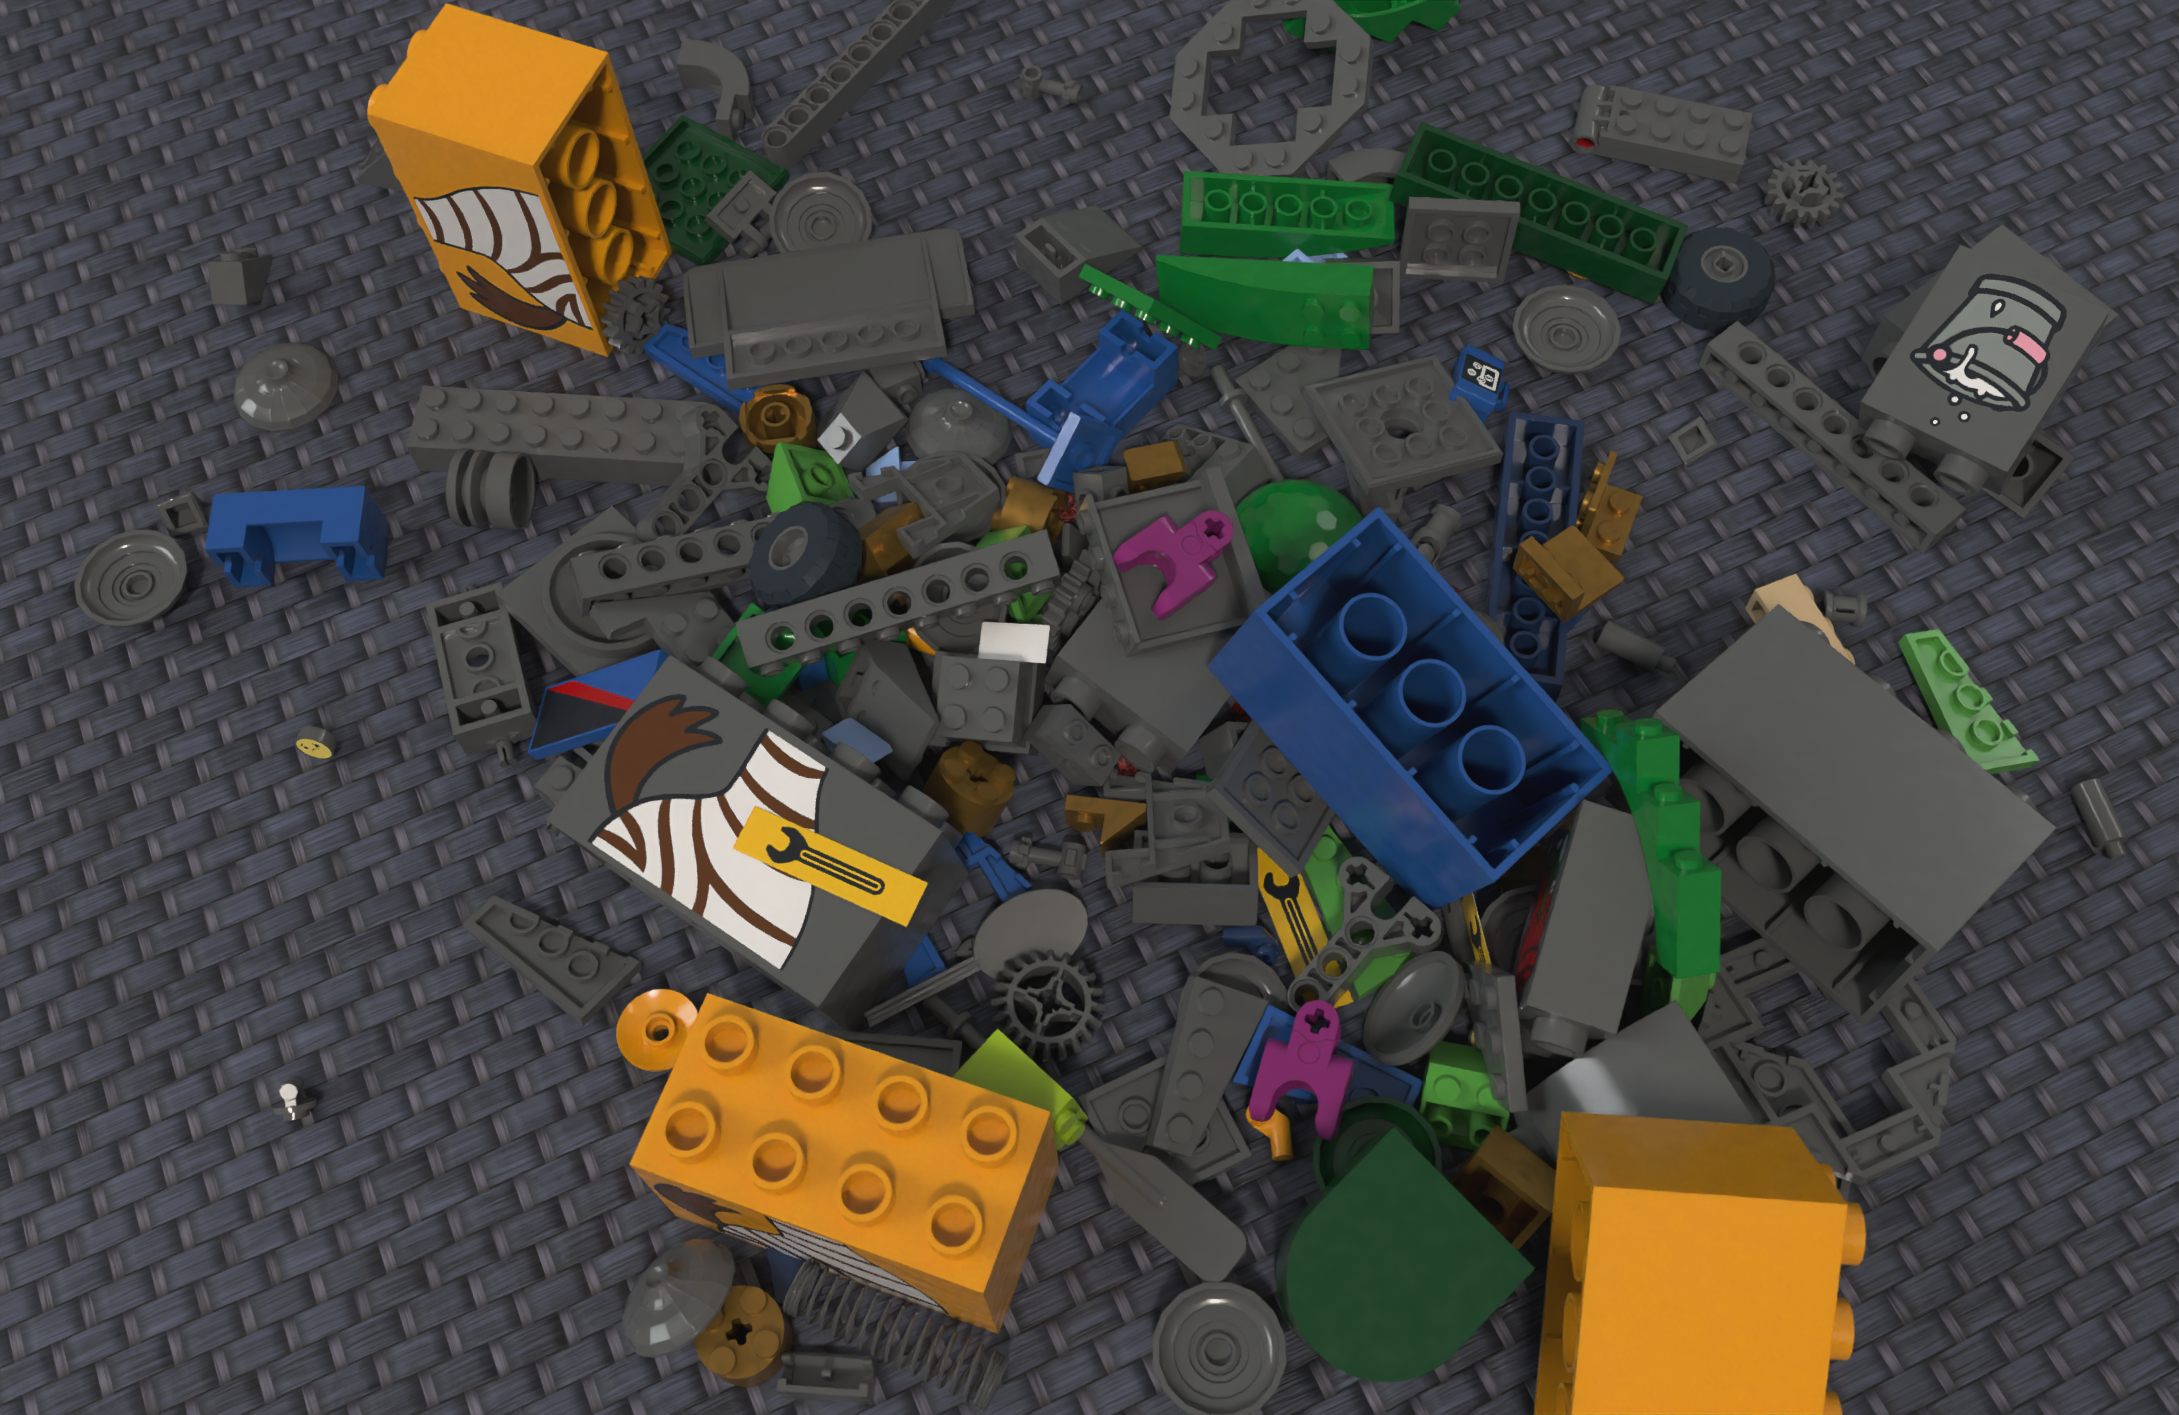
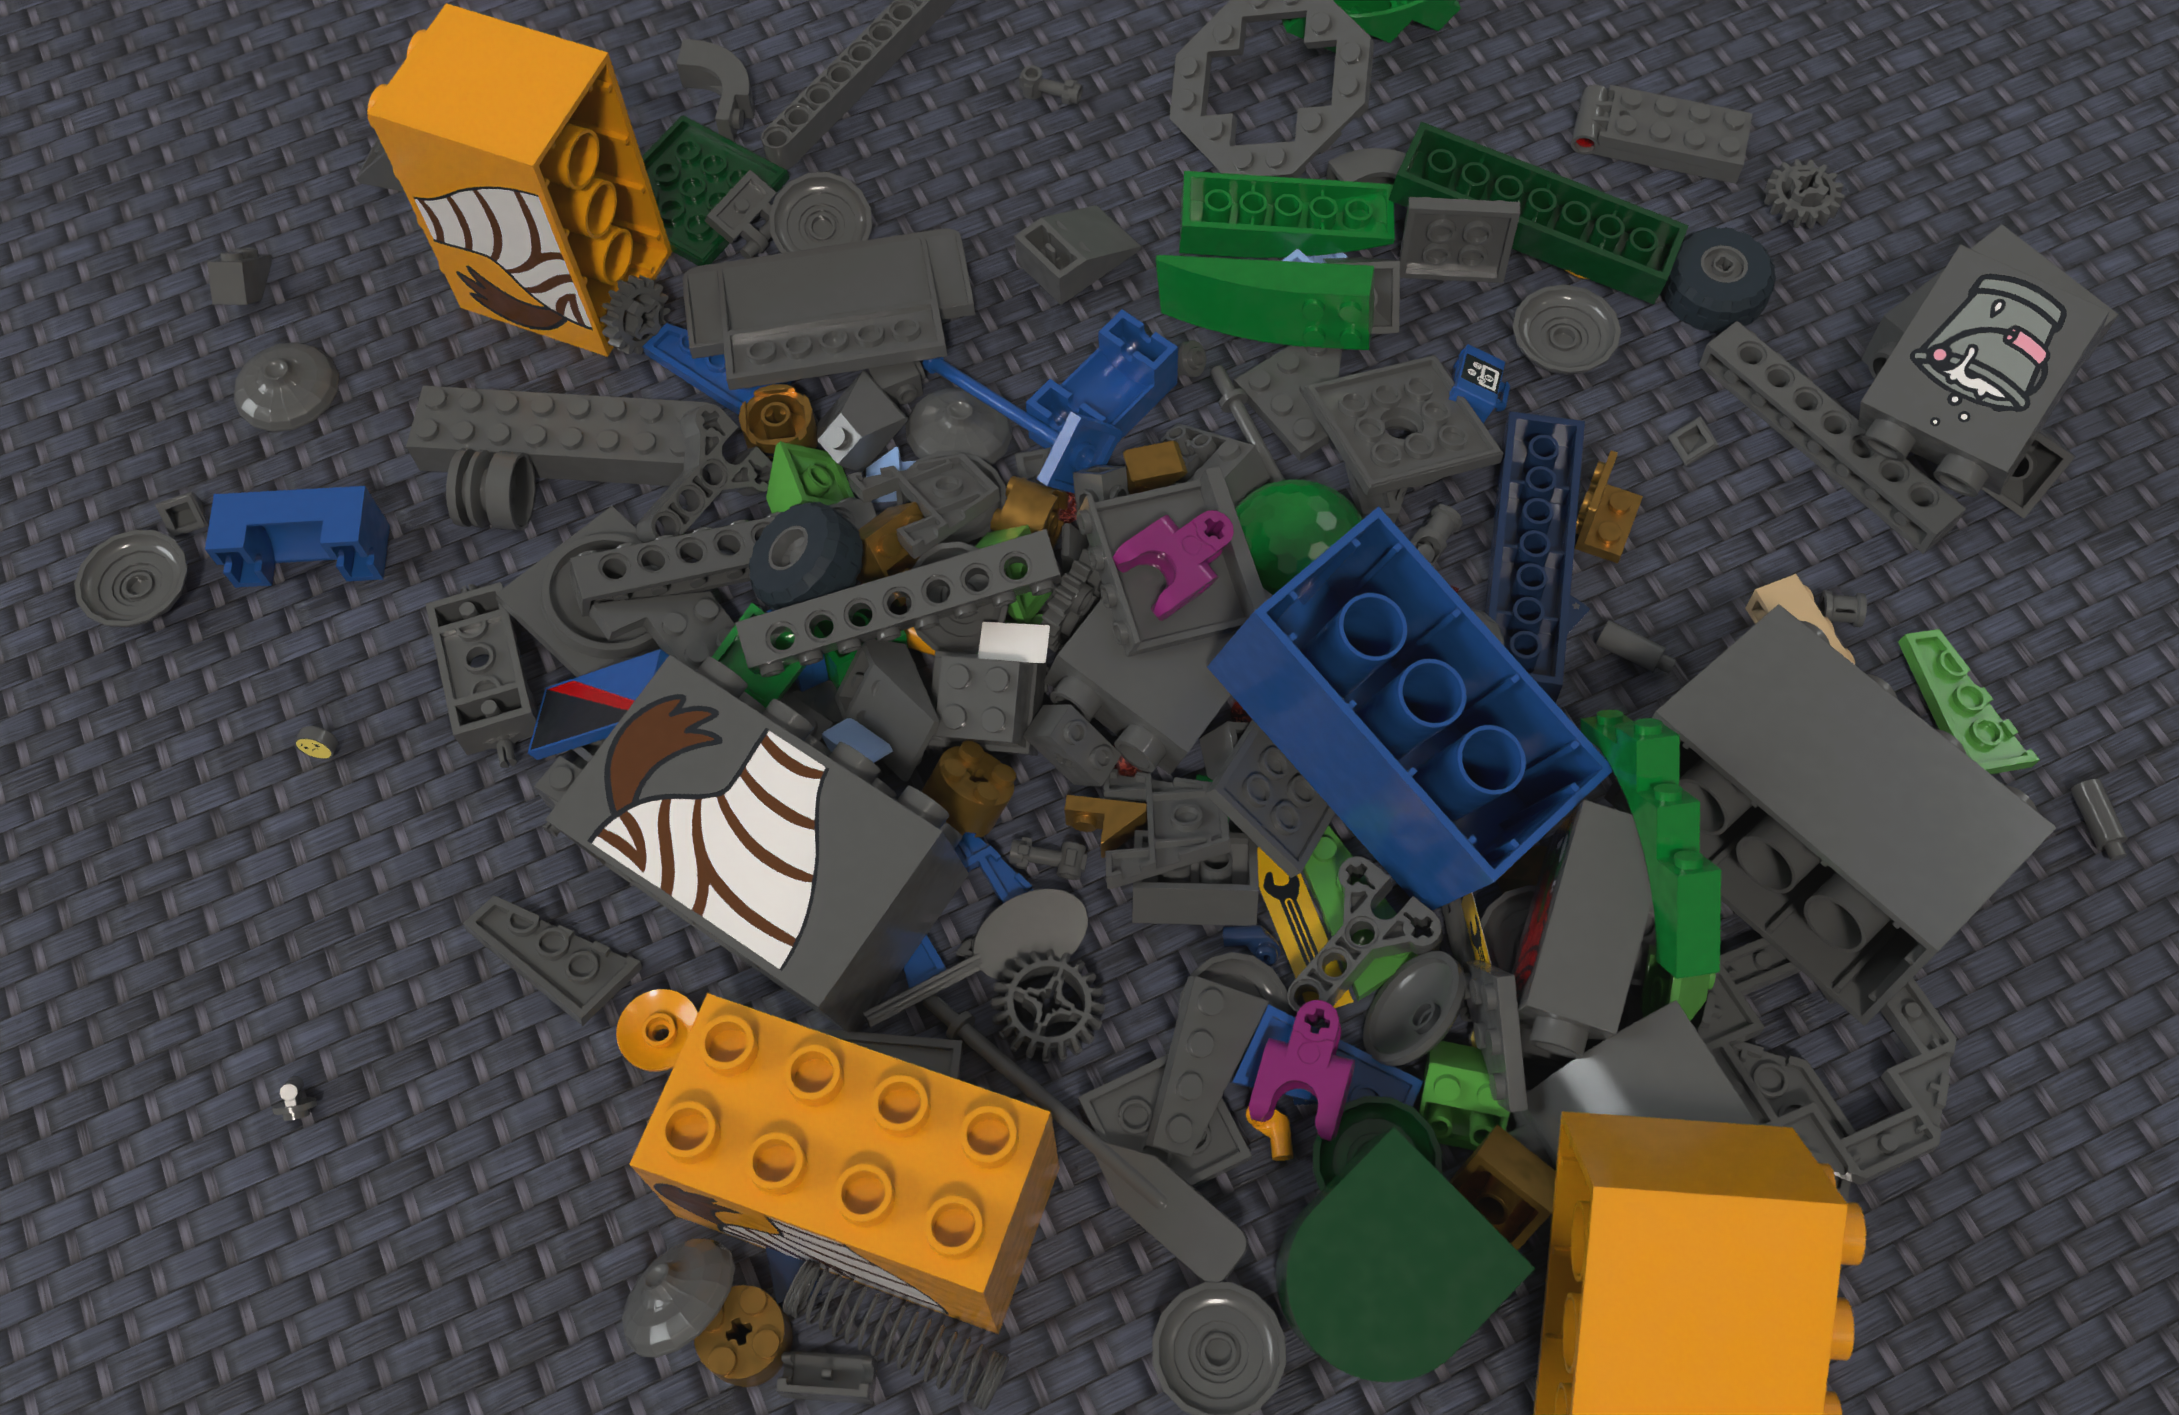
yellow sticker [732,806,928,927] -> none
lime slope [952,1028,1089,1151] -> none
green plate [1078,264,1222,350] -> none
pearl gold bracket [1512,526,1624,623] -> none

